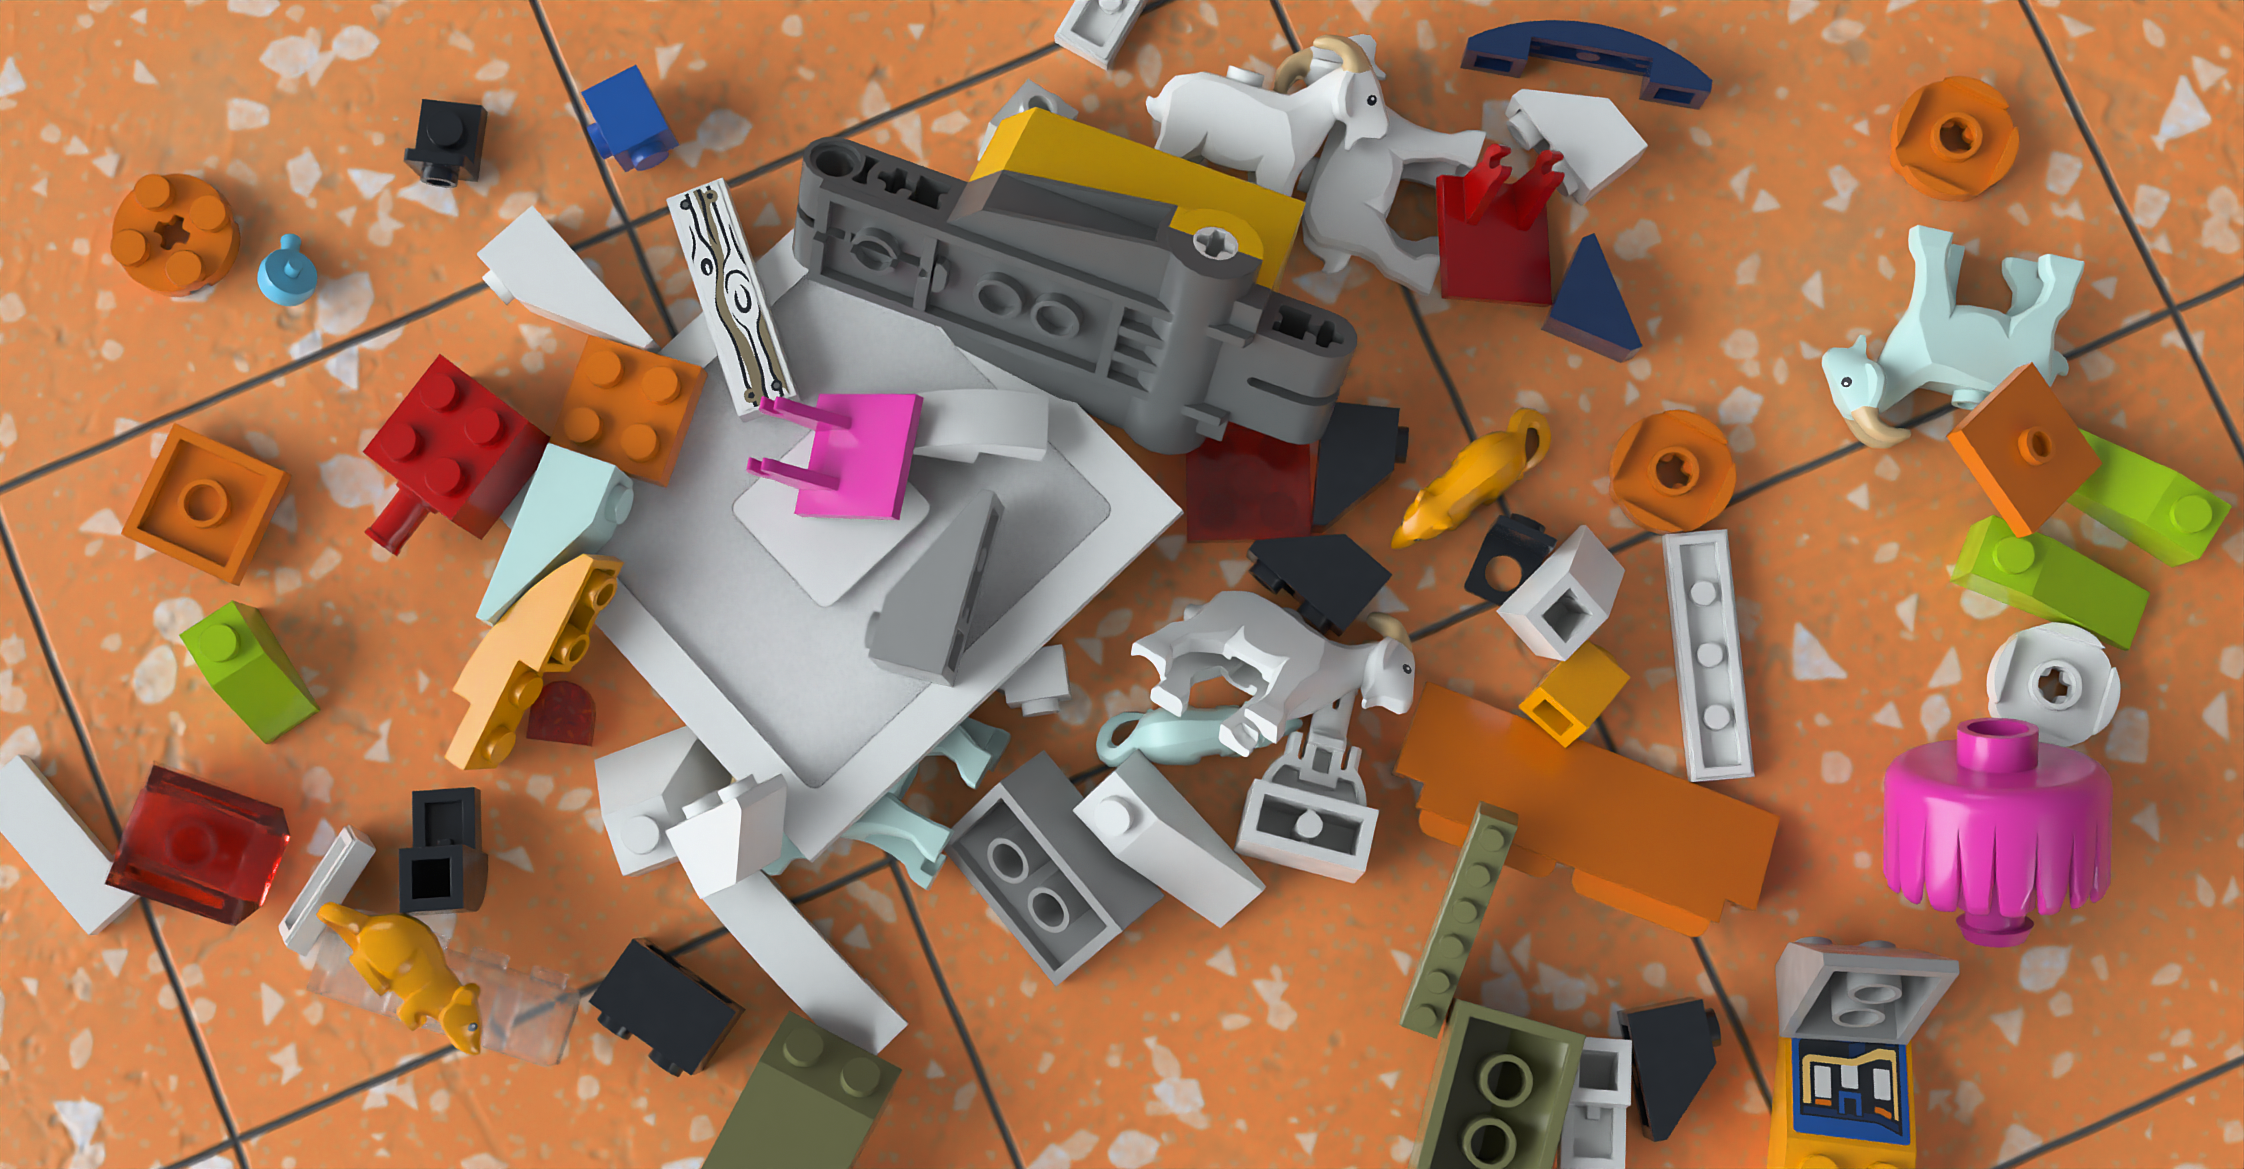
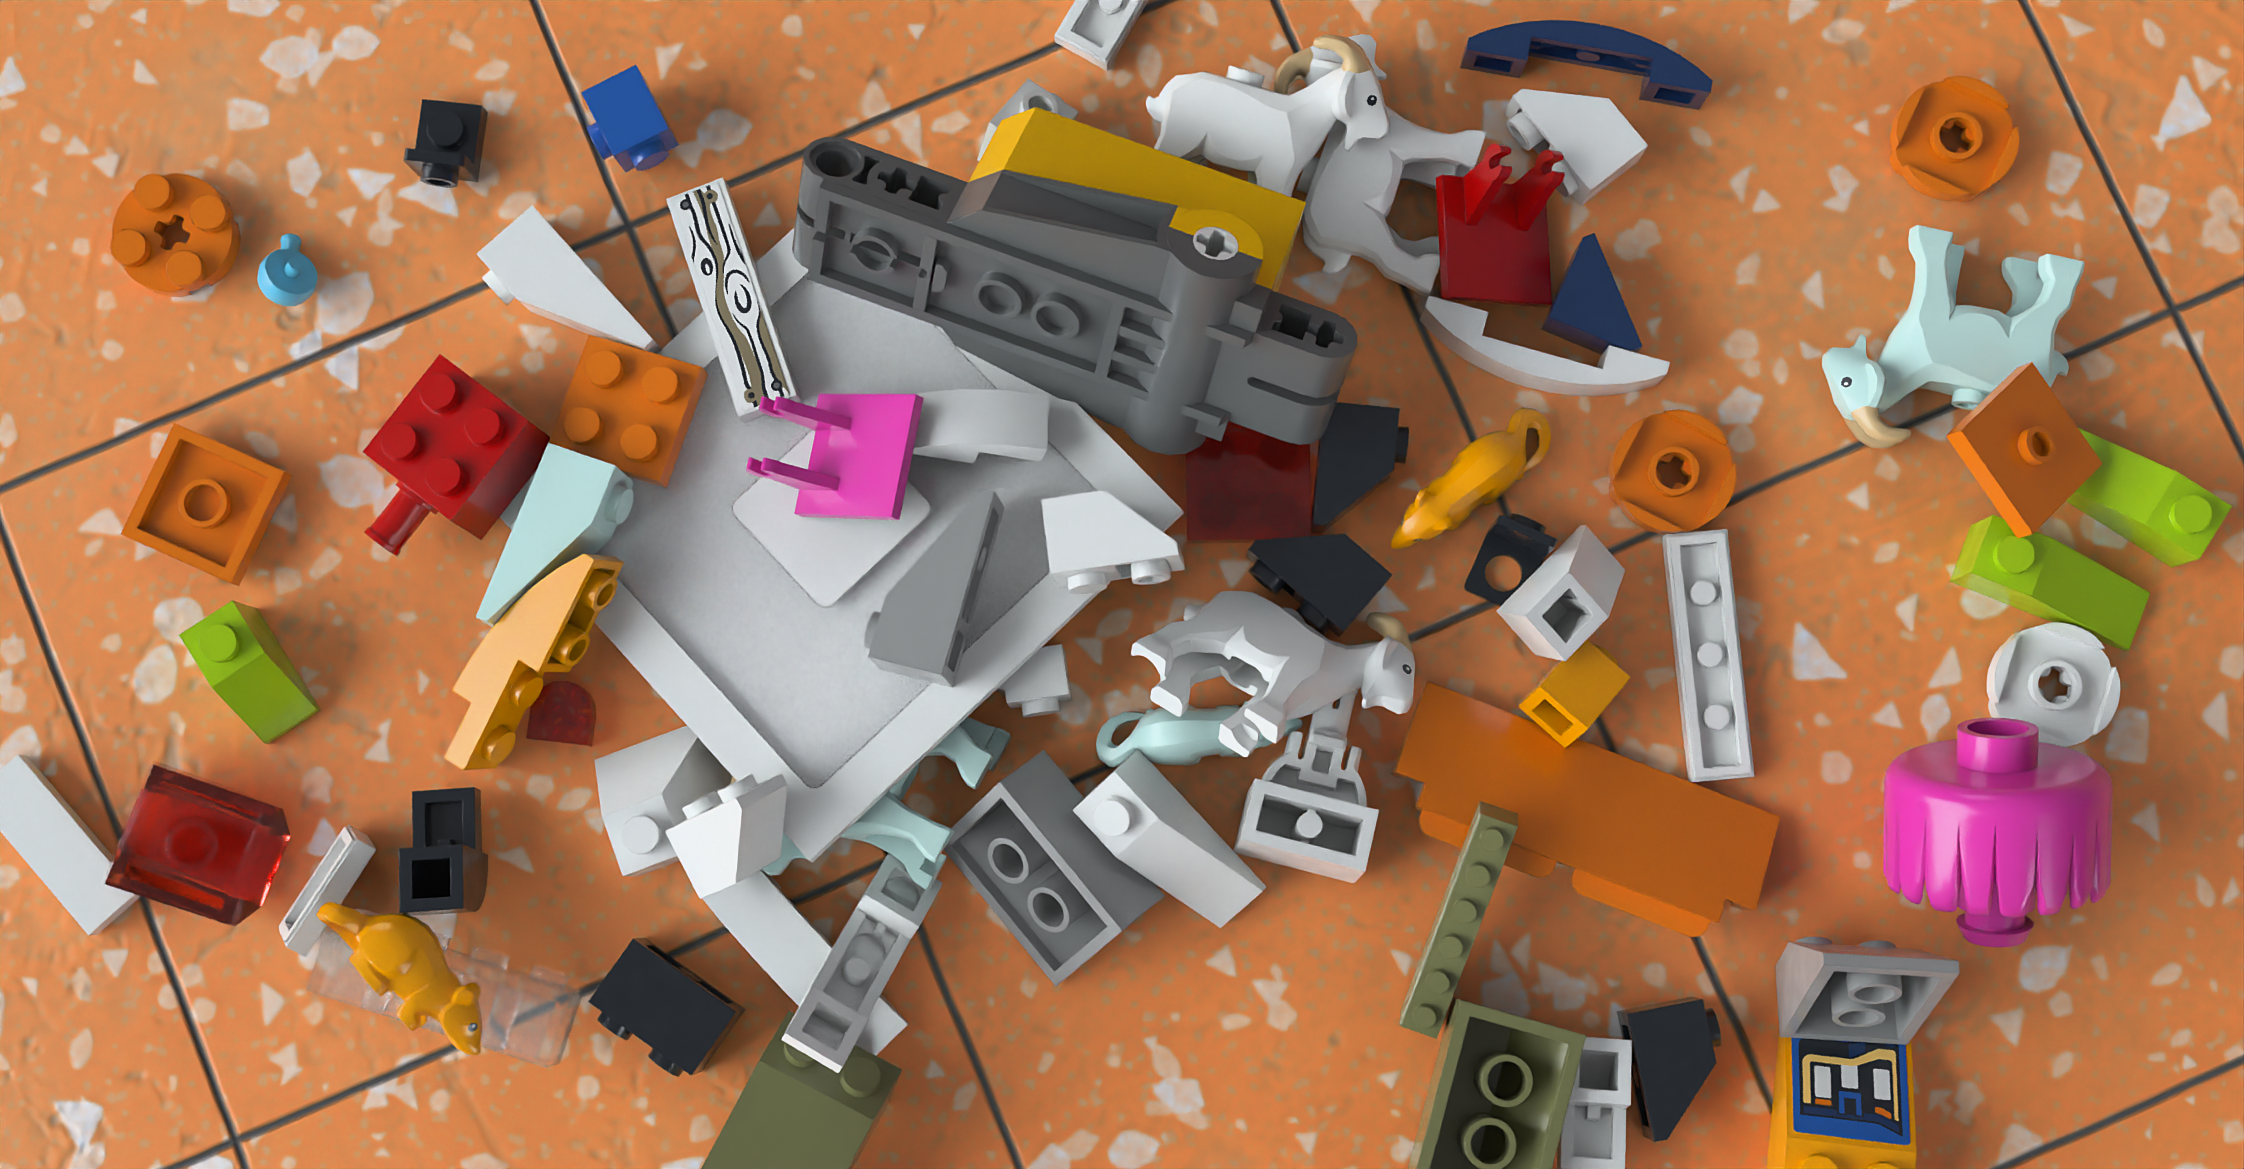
none -> white slope [781,853,943,1073]
none -> white slope [1041,490,1185,594]
none -> white slope [1420,295,1670,396]

